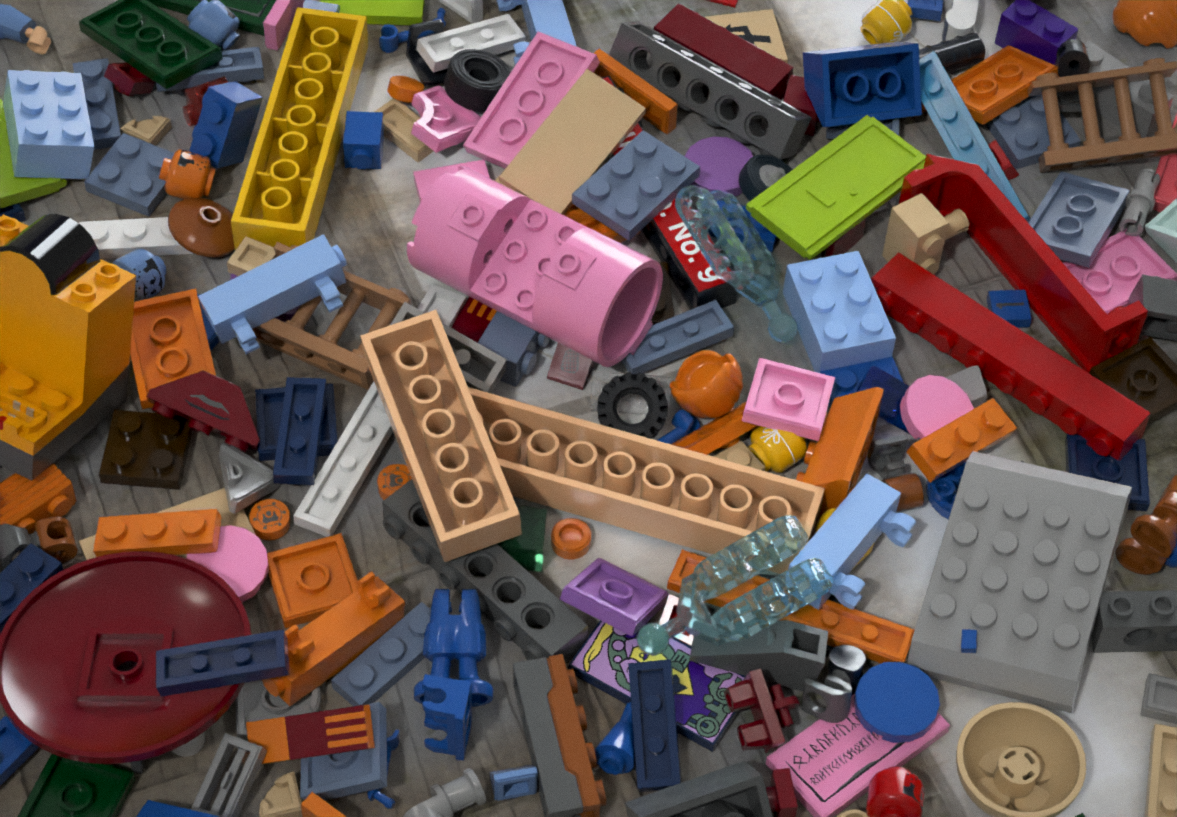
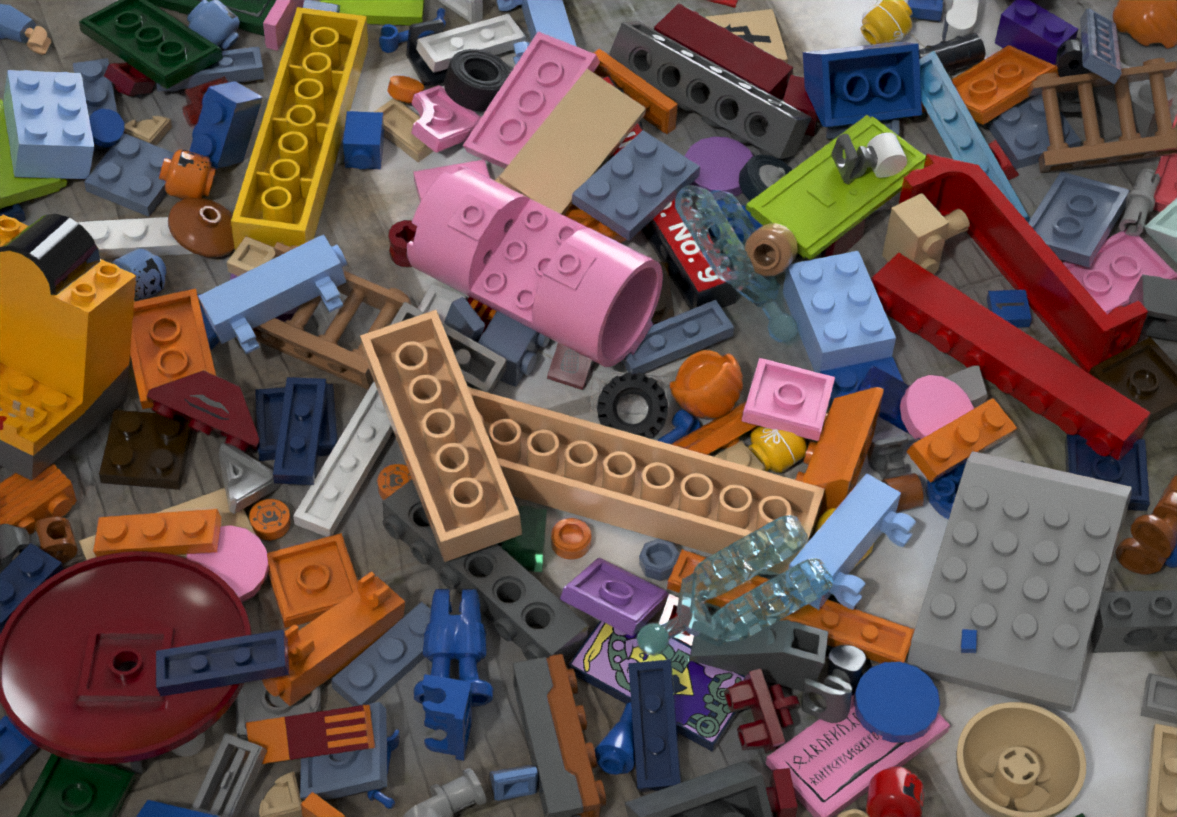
none -> blue tile [89,109,124,147]
none -> dark red wheel [388,220,417,267]
none -> sand blue tile [444,297,485,343]
none -> sand blue tile [639,538,680,581]
none -> medium nougat head [744,223,798,276]
none -> leg [831,133,907,184]
none -> sand blue tile [1080,8,1122,84]

